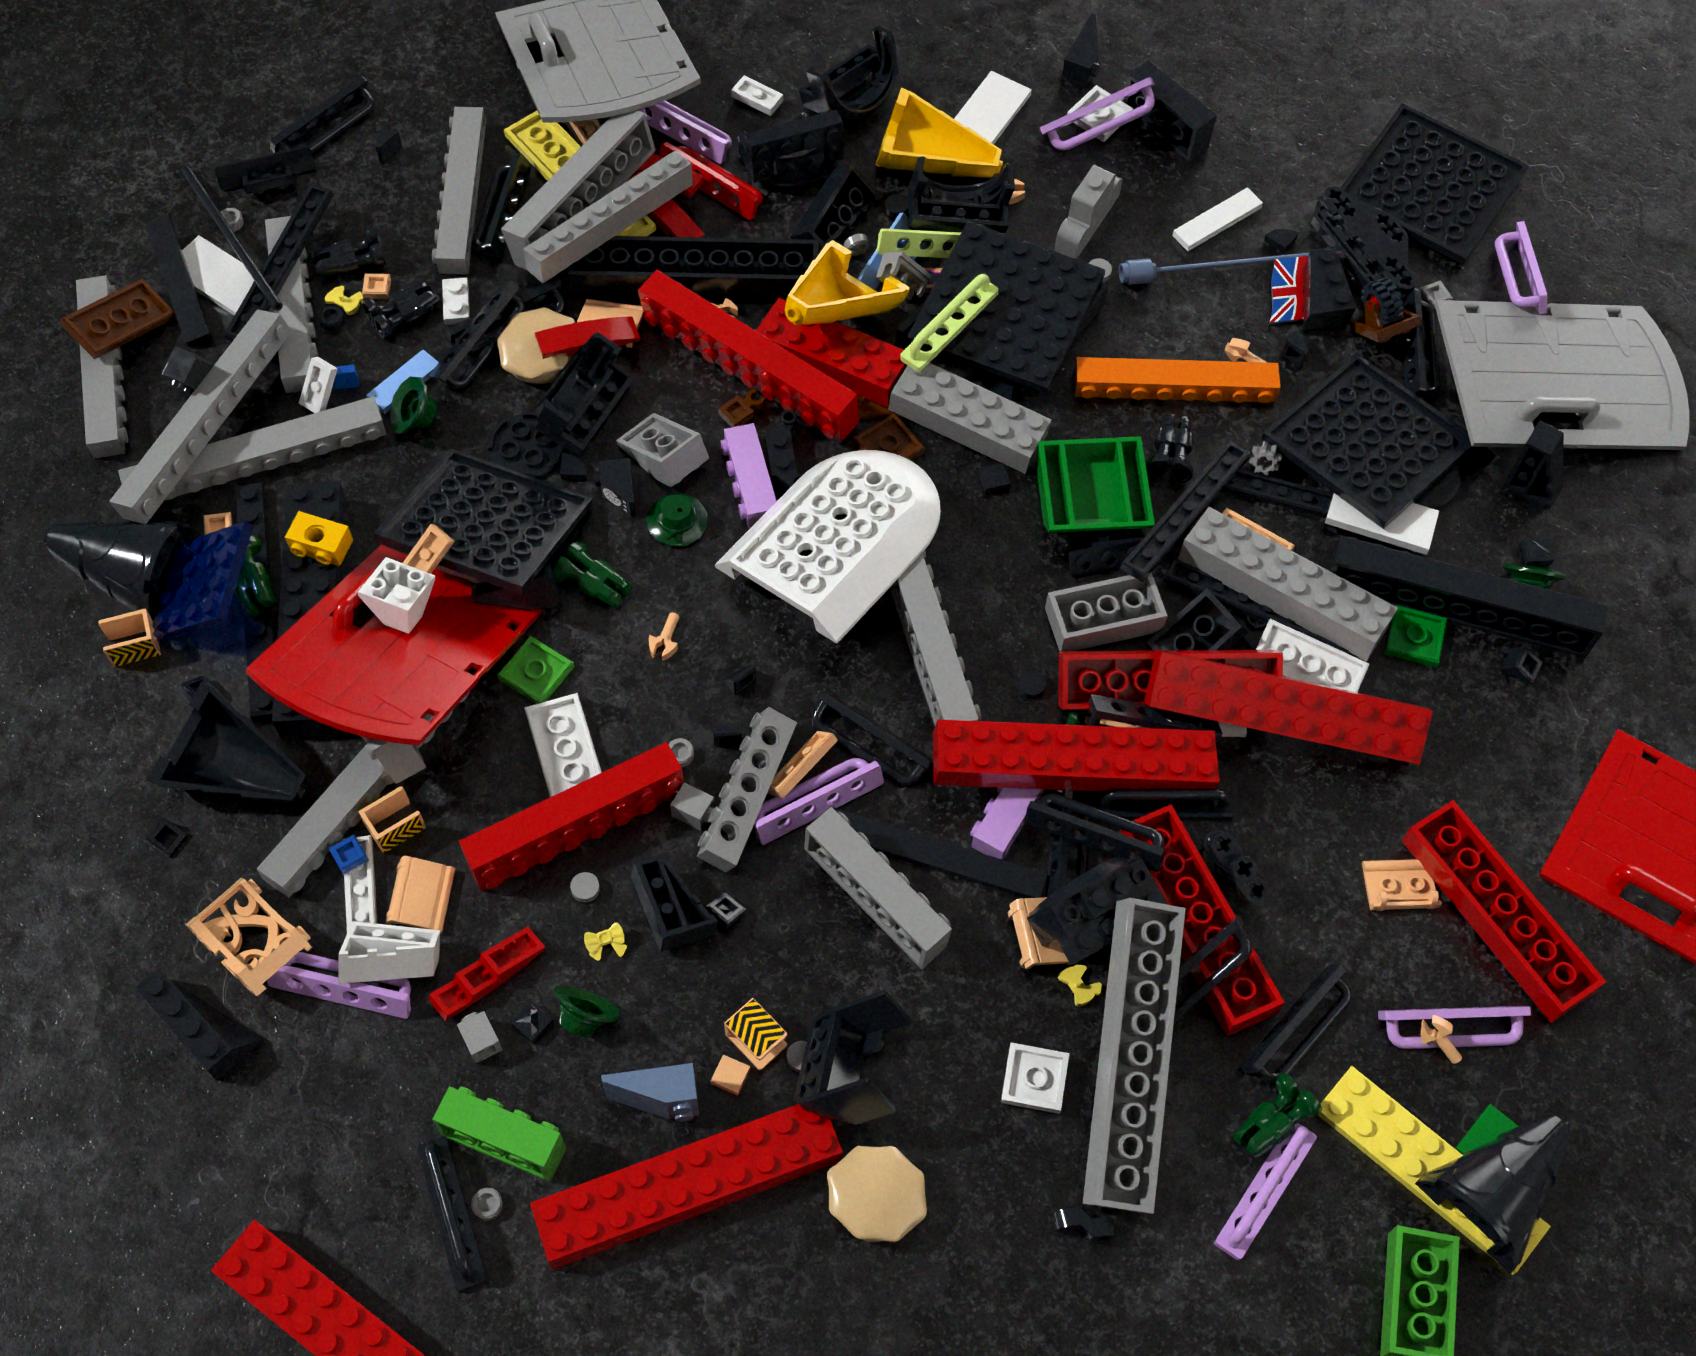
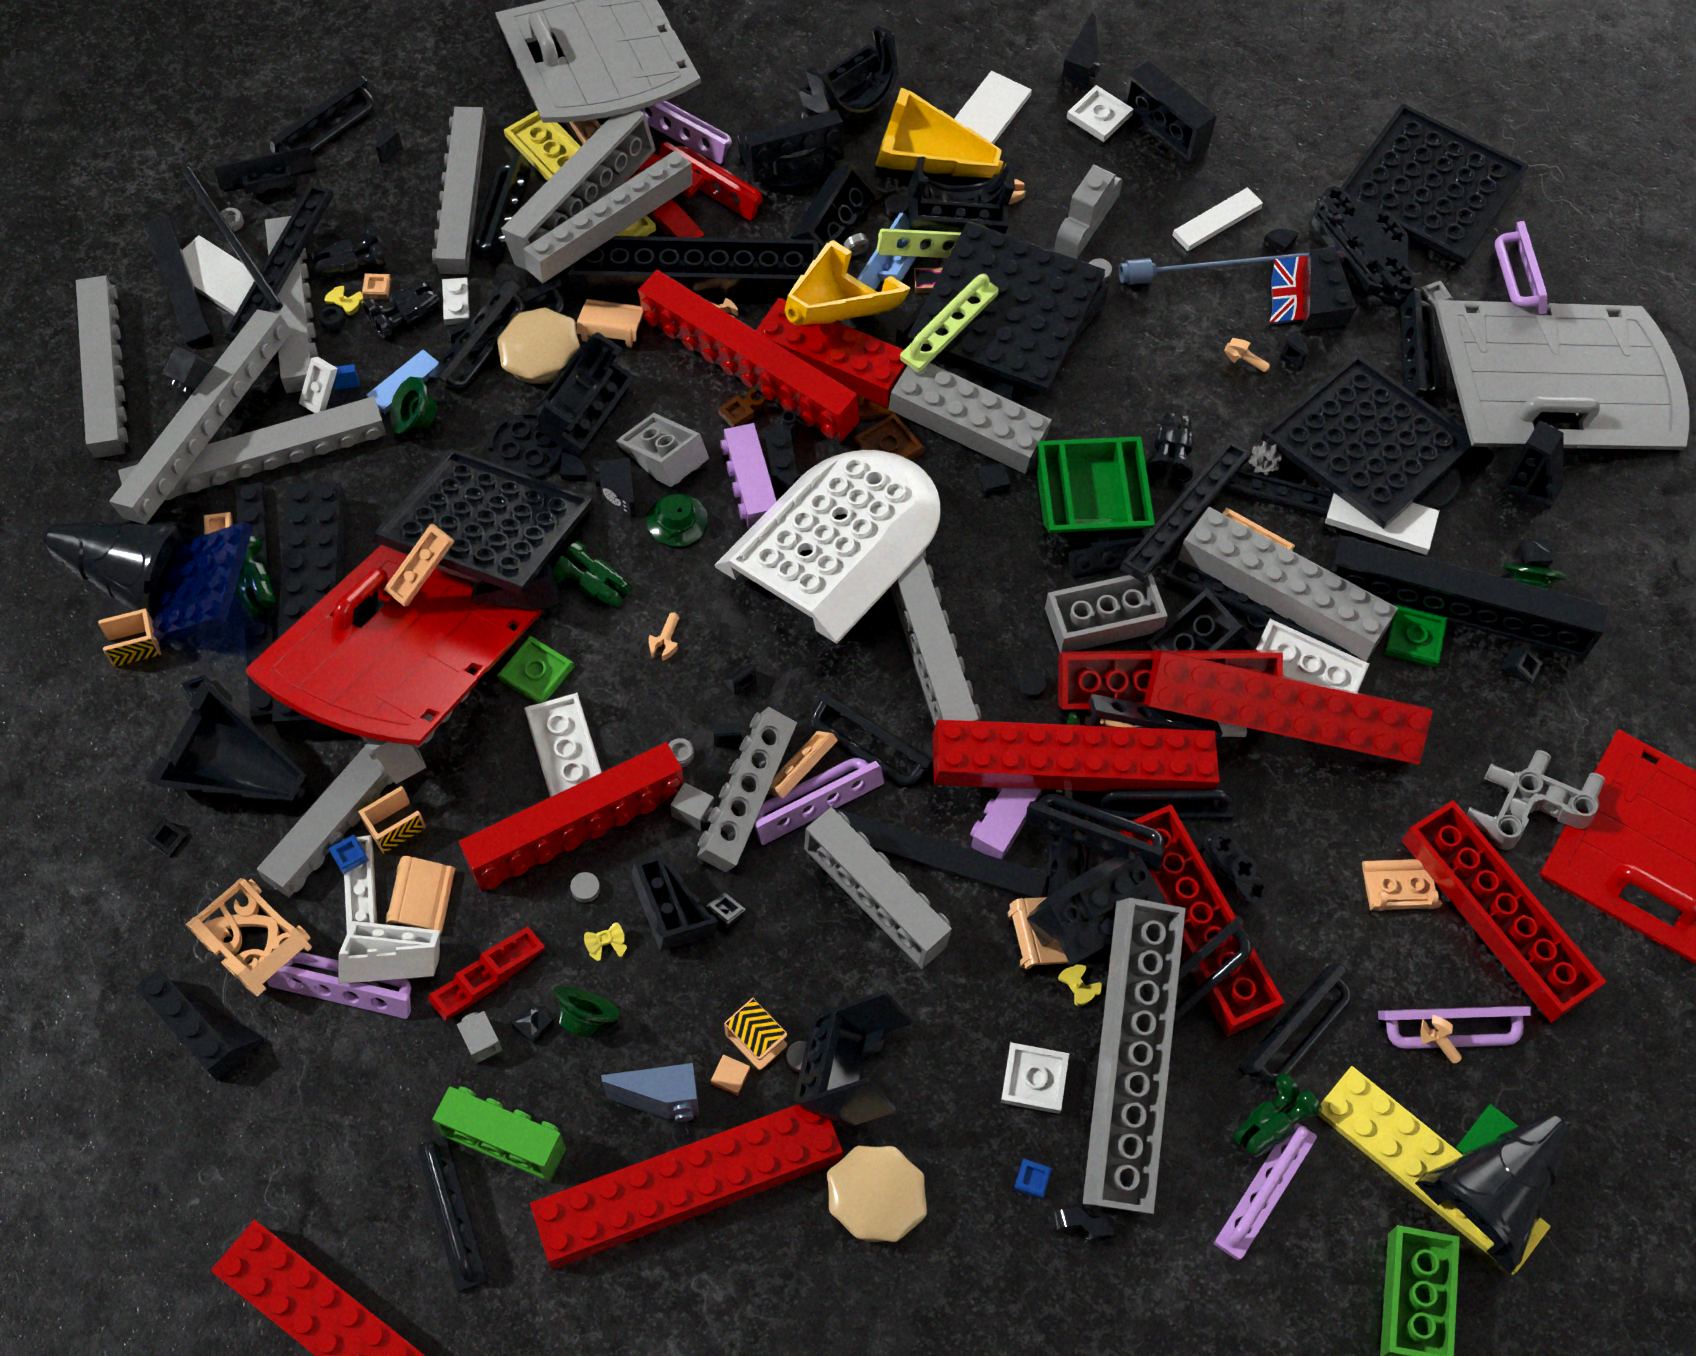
reddish brown tile [60,278,176,360] -> none
yellow brick [285,511,353,566] -> none
white slope [358,557,435,634] -> none
light grey tile [471,1188,503,1221] -> none
red slope [535,316,640,359] -> none
white plate [731,75,783,116] -> none
light grey hinge [876,251,932,301] -> none
lavender piece [1040,77,1155,151] -> none
orange brick [1074,357,1280,403] -> none
plate [1350,277,1421,343] -> none
none -> blue tile [1014,1159,1052,1199]
none -> light grey pin [1466,750,1605,850]

